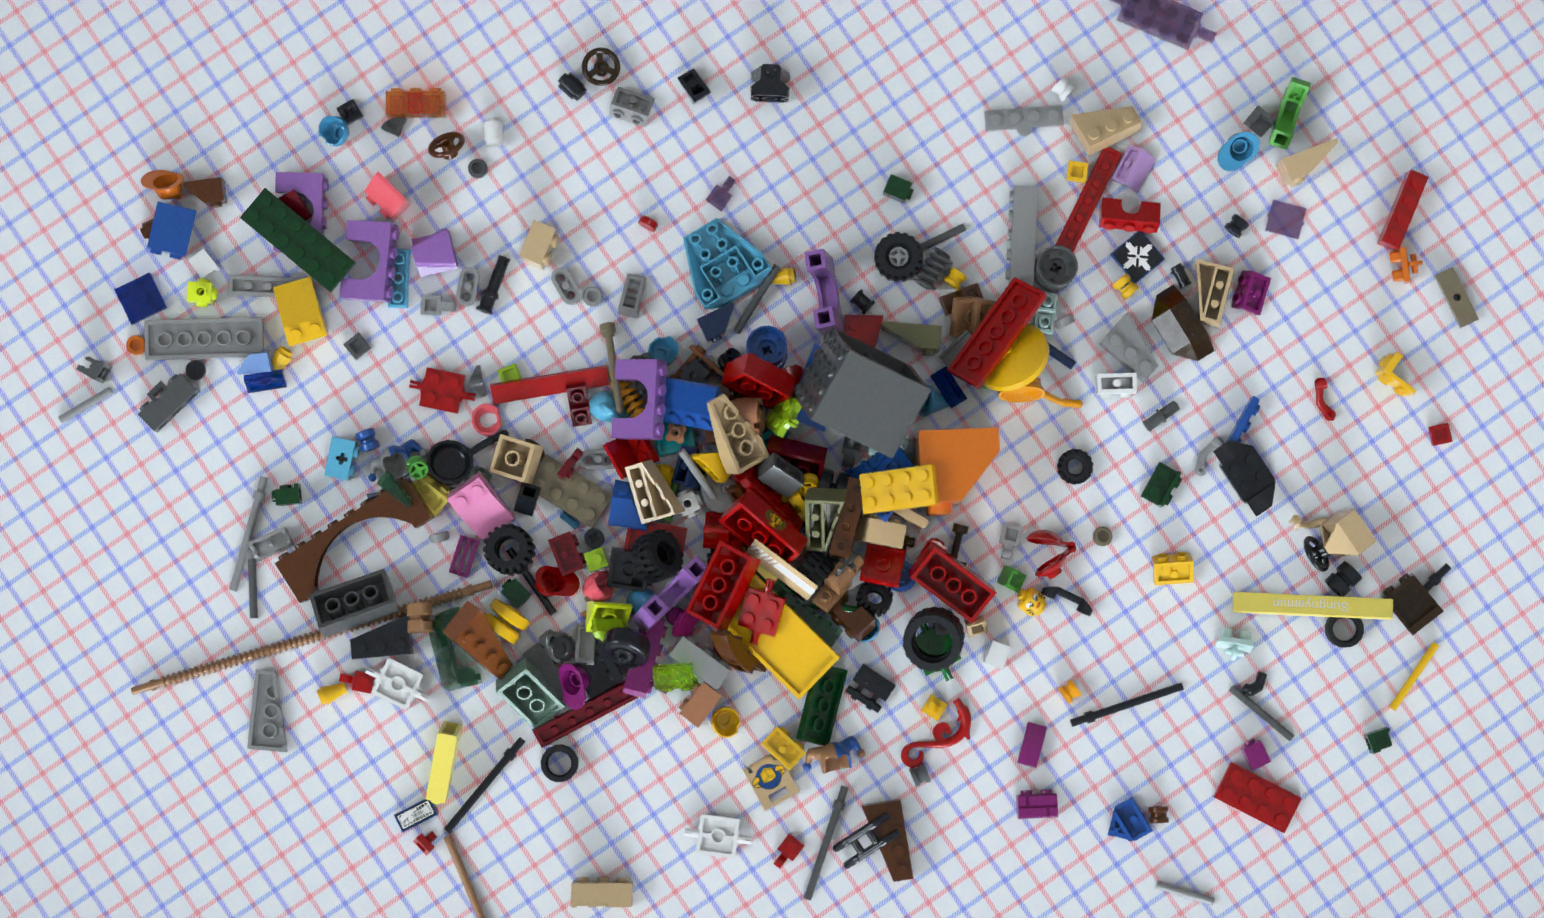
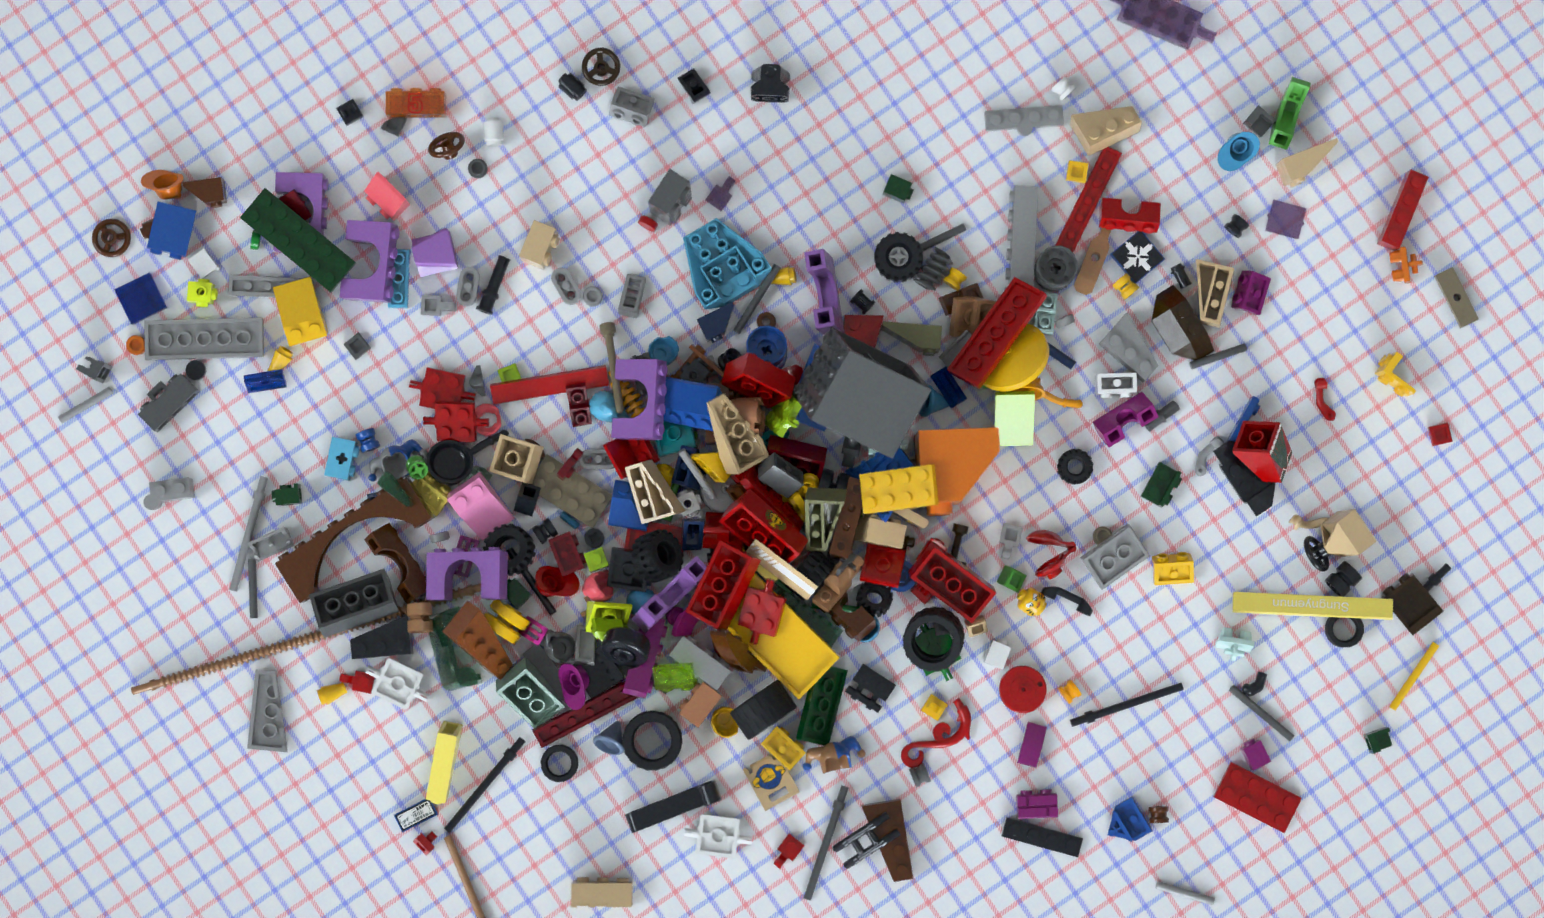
medium blue tile [237,351,274,375] -> none
dark azure hair [318,115,349,146] -> none
nougat plate [665,423,687,444] -> none
lavender panel [1111,145,1155,193] -> none
none -> reddish brown piece [92,219,131,257]
none -> light grey hinge [143,477,195,510]
none -> green tile [250,230,261,250]
none -> reddish brown arch [364,523,426,604]
none -> red plate [423,401,489,442]
none -> medium lavender arch [426,547,508,601]
none -> dark pink tile [518,616,548,645]
none -> black wheel [532,518,558,544]
none -> sand blue hat [593,721,624,755]
none -> black tyre [622,711,682,771]
none -> black beam [625,779,722,833]
none -> dark grey brick [648,169,692,225]
none -> dark blue slope [682,519,704,550]
none -> black tyre [730,680,797,740]
none -> reddish brown plate [757,312,776,327]
none -> red tile [911,584,934,605]
none -> tile [994,391,1035,446]
none -> red wheel [999,666,1047,713]
none -> black plate [1001,817,1083,857]
none -> medium nougat piece [1074,228,1111,295]
none -> light grey tile [1080,524,1150,590]
none -> magenta arch [1092,392,1158,447]
none -> dark grey bar [1189,343,1247,369]
none -> red slope [1232,421,1292,483]

